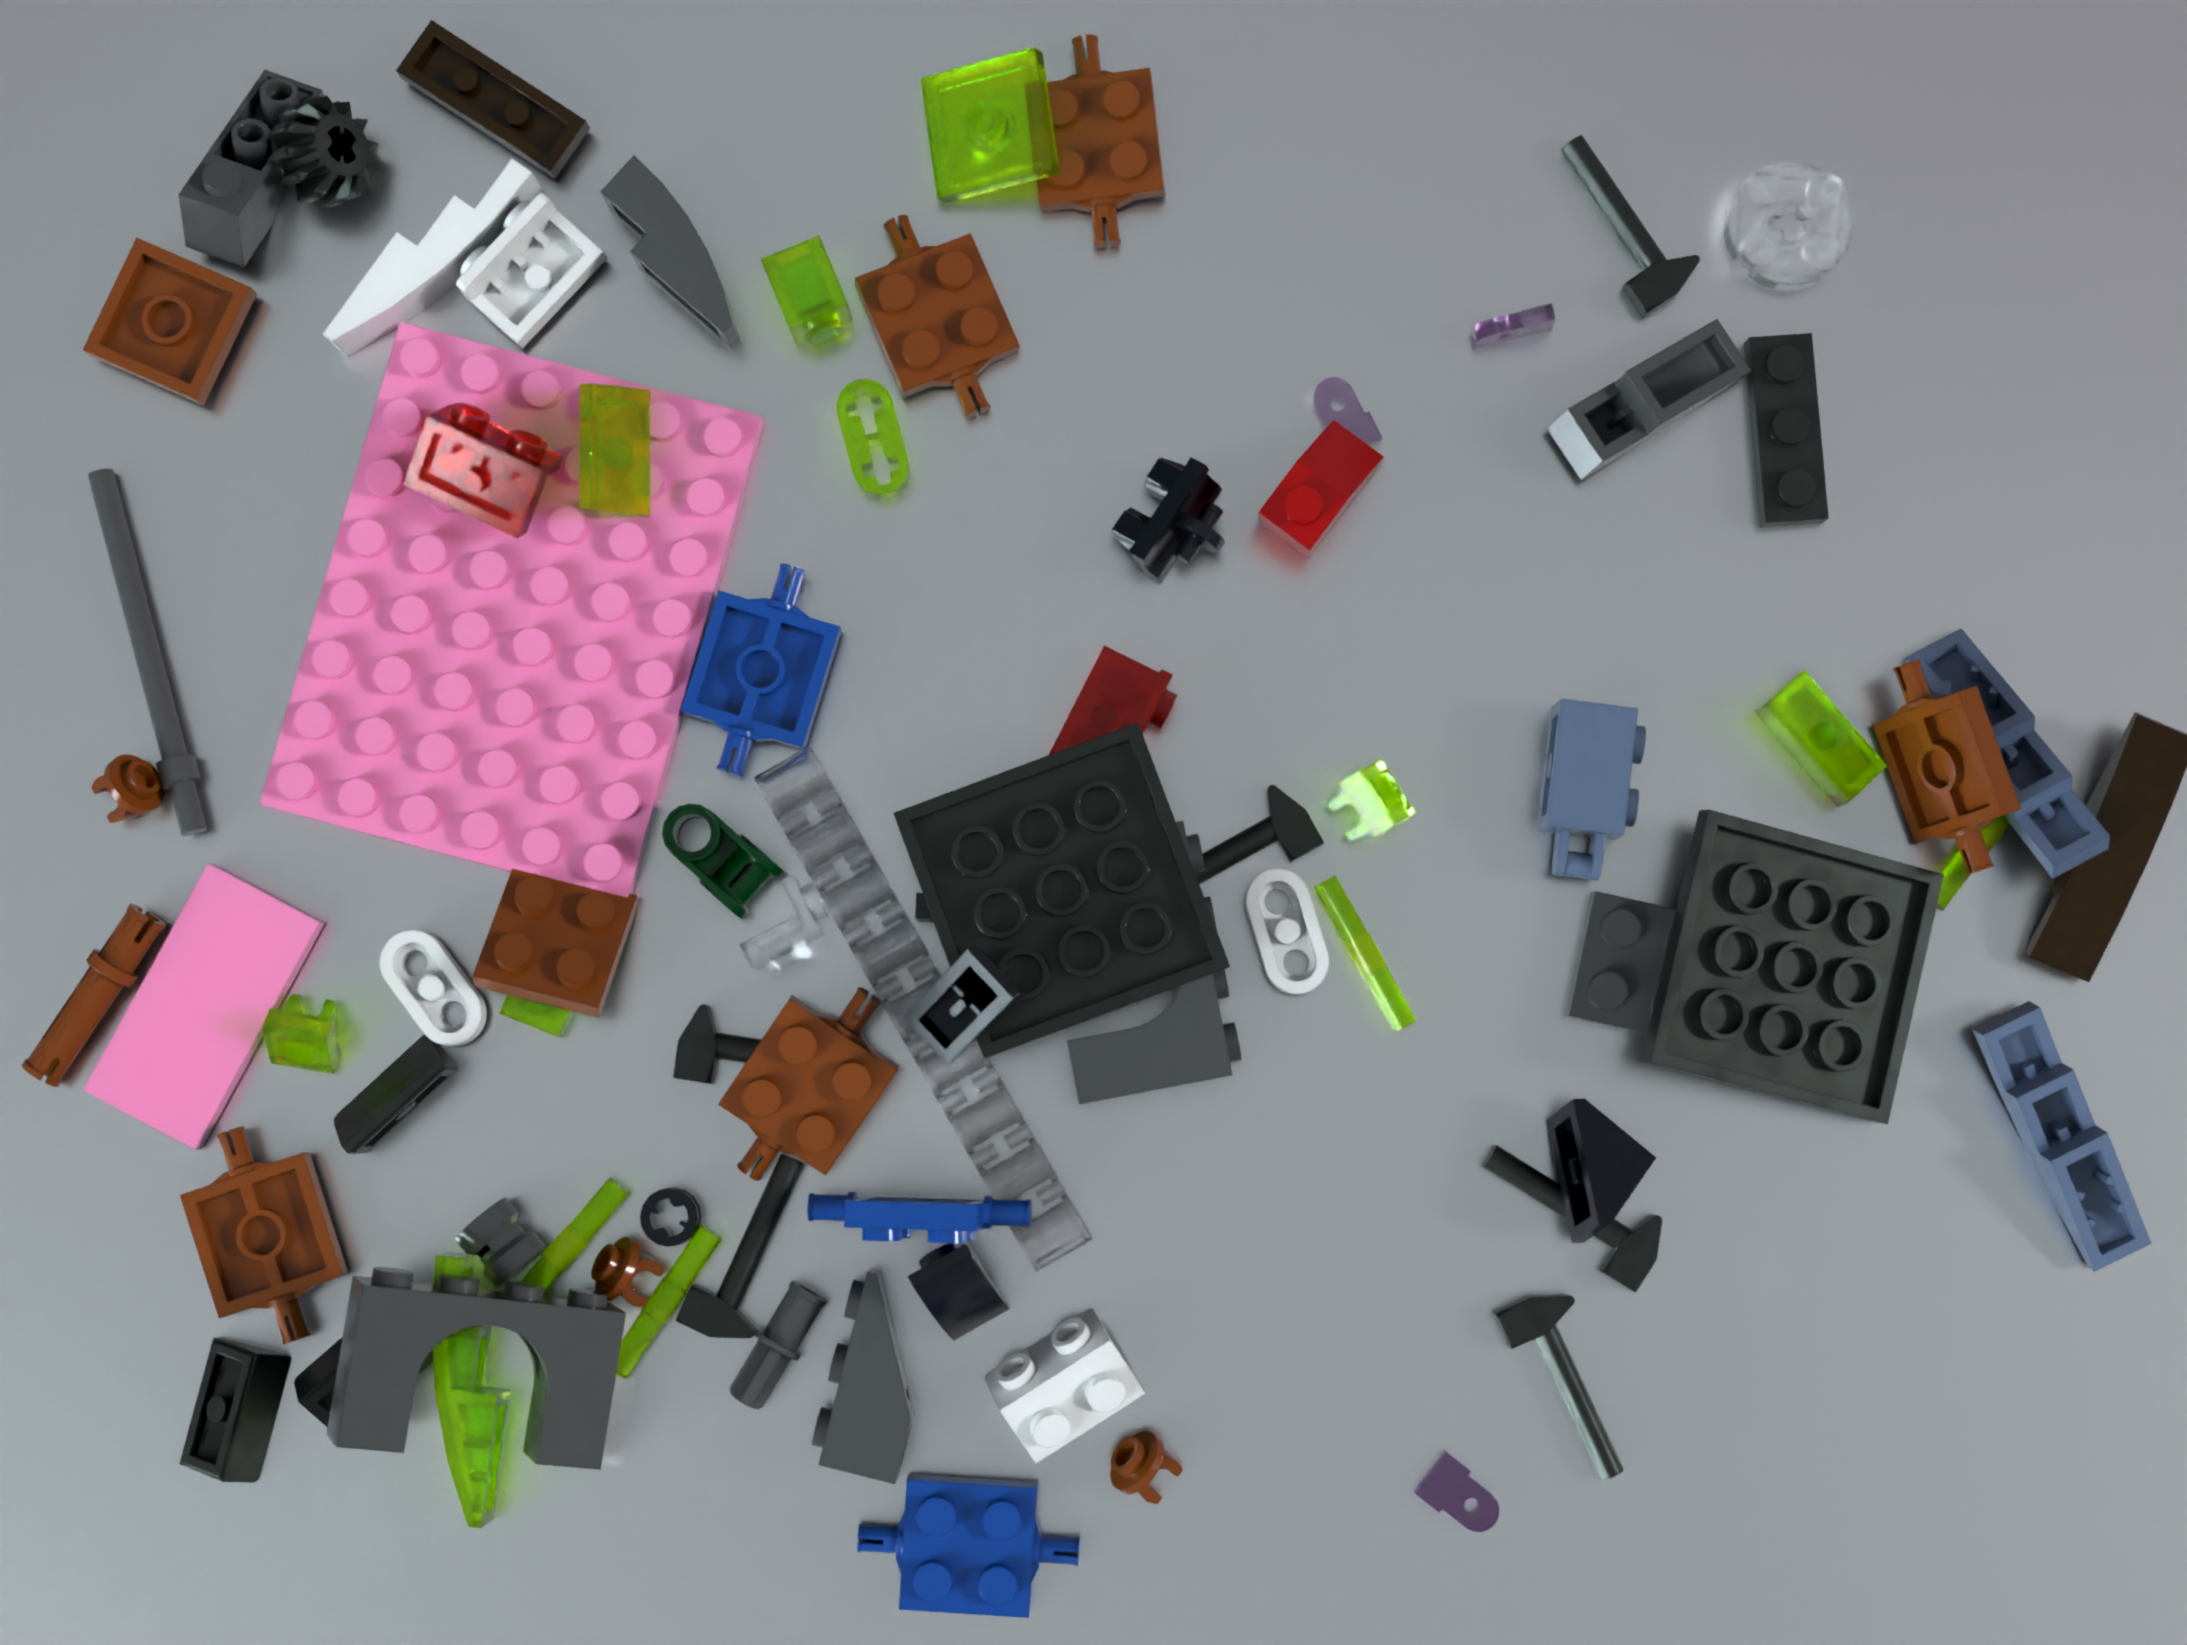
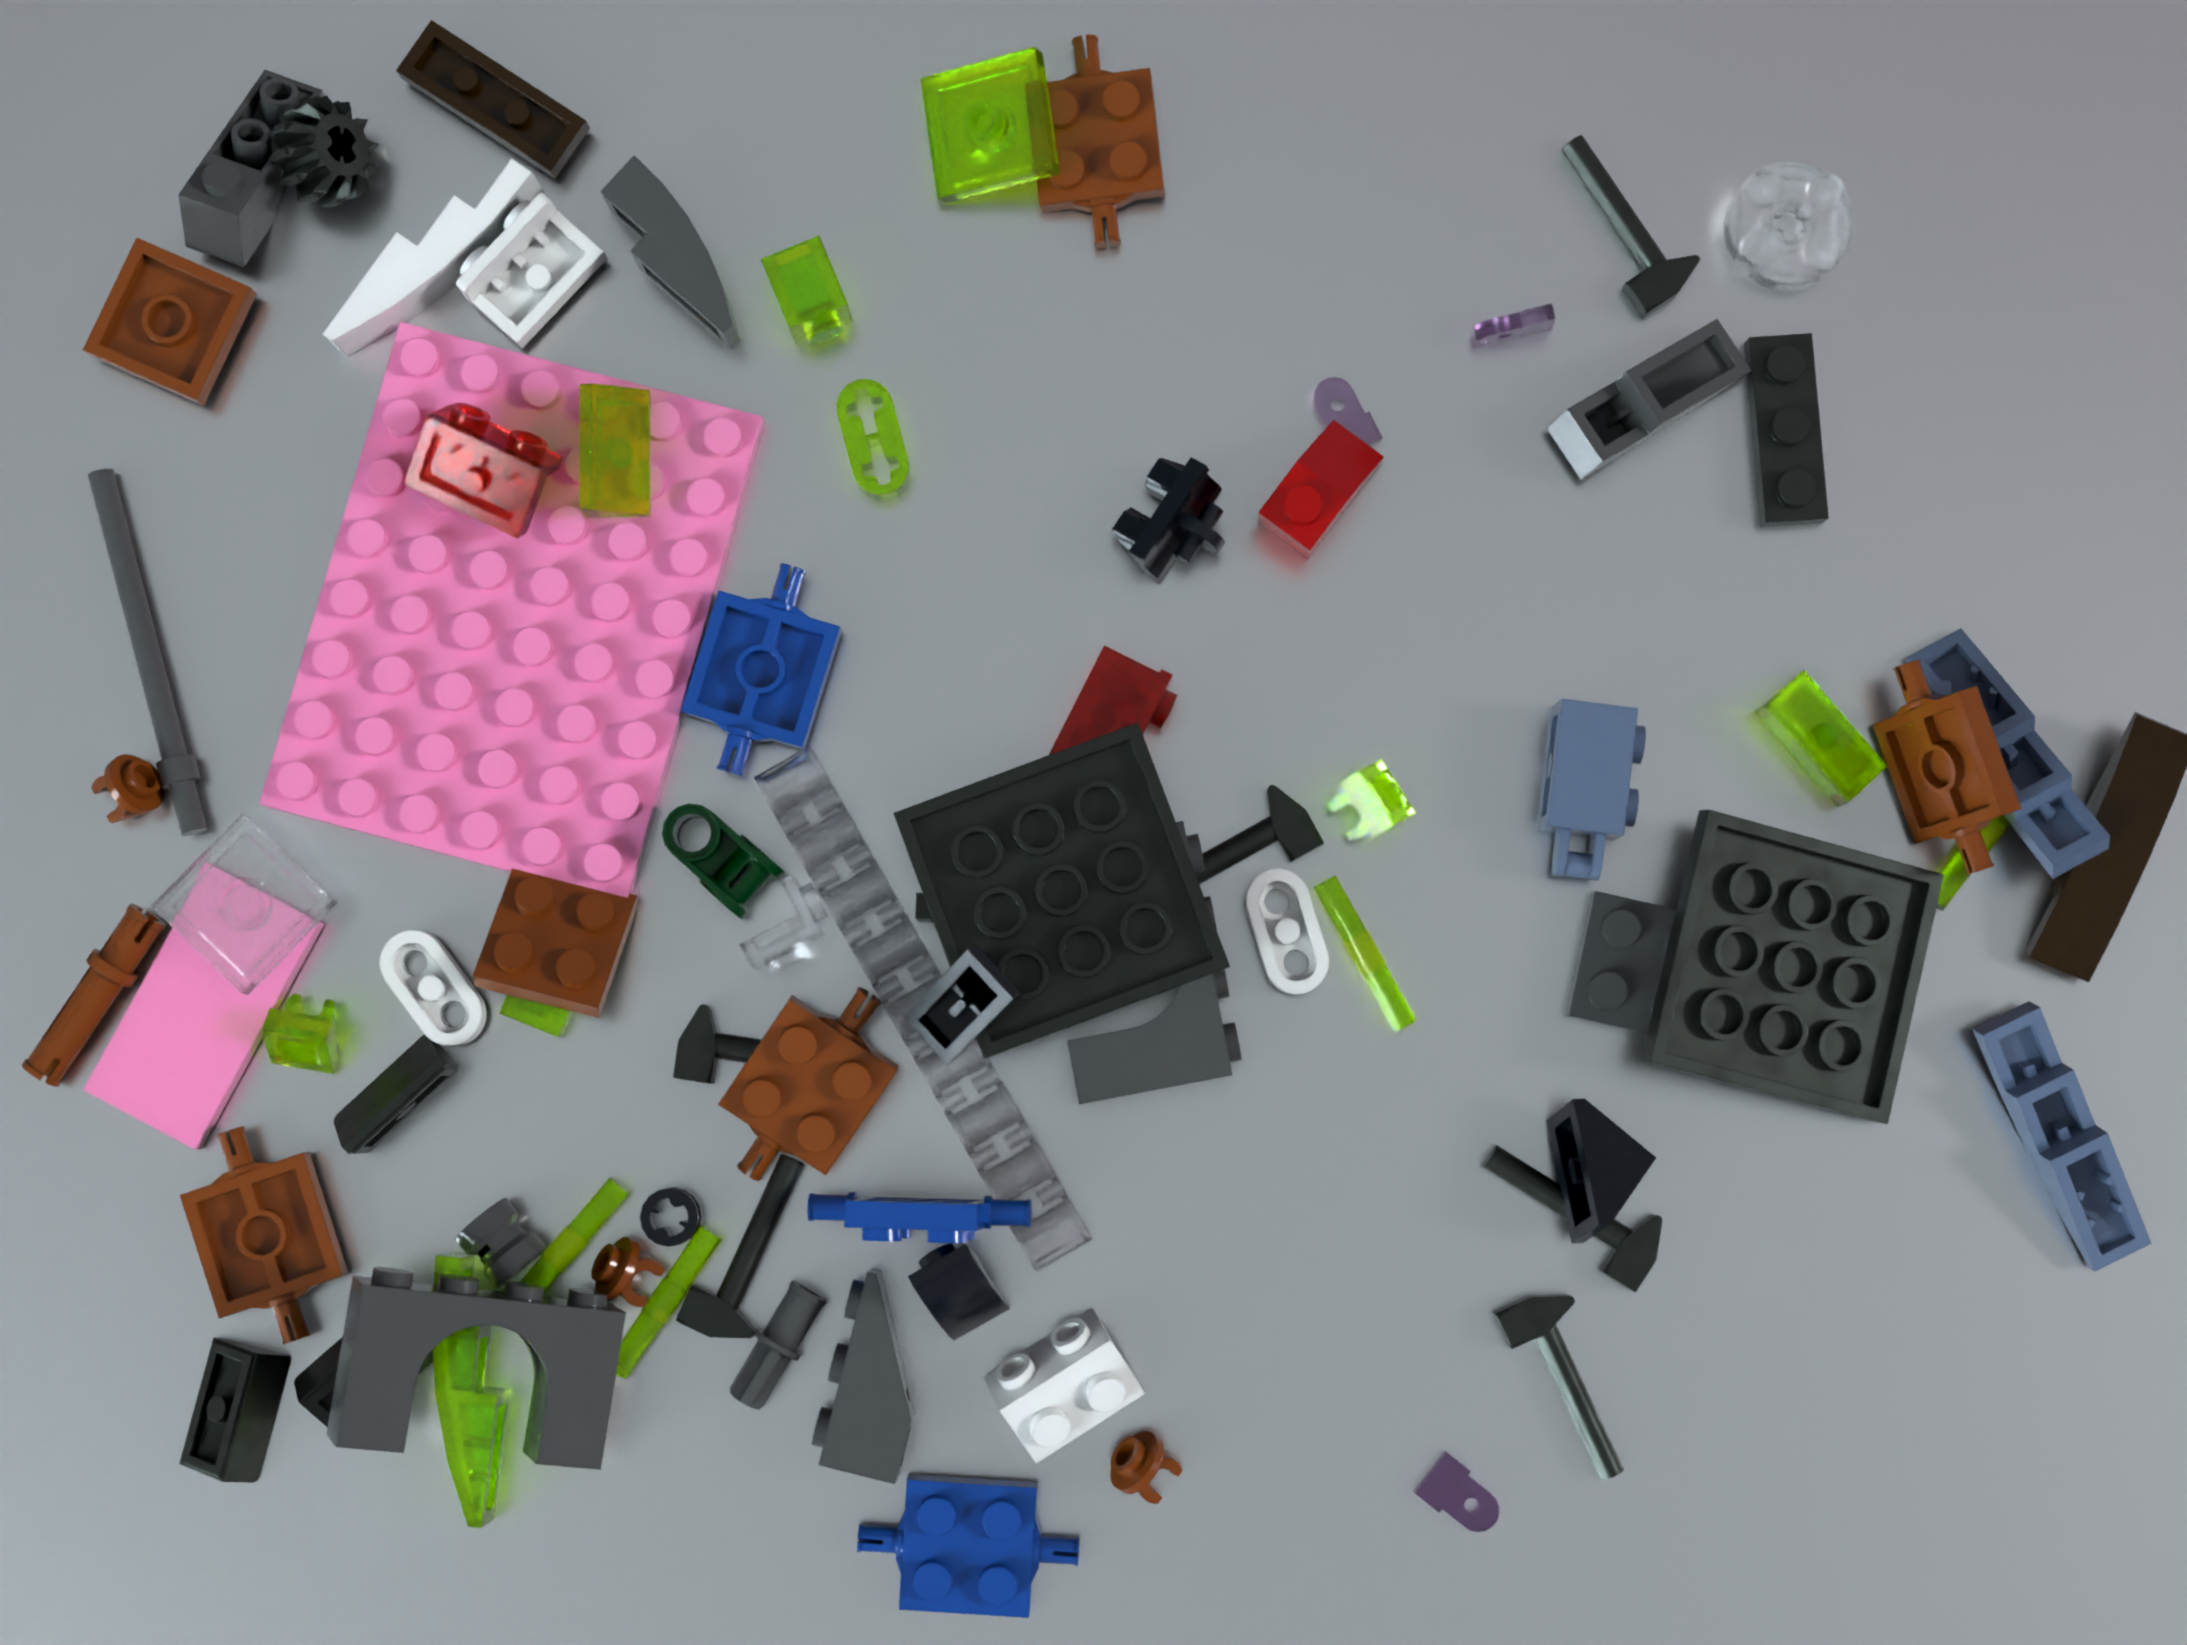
dark orange plate [855,214,1020,418] -> none
none -> clear tile [151,813,338,995]

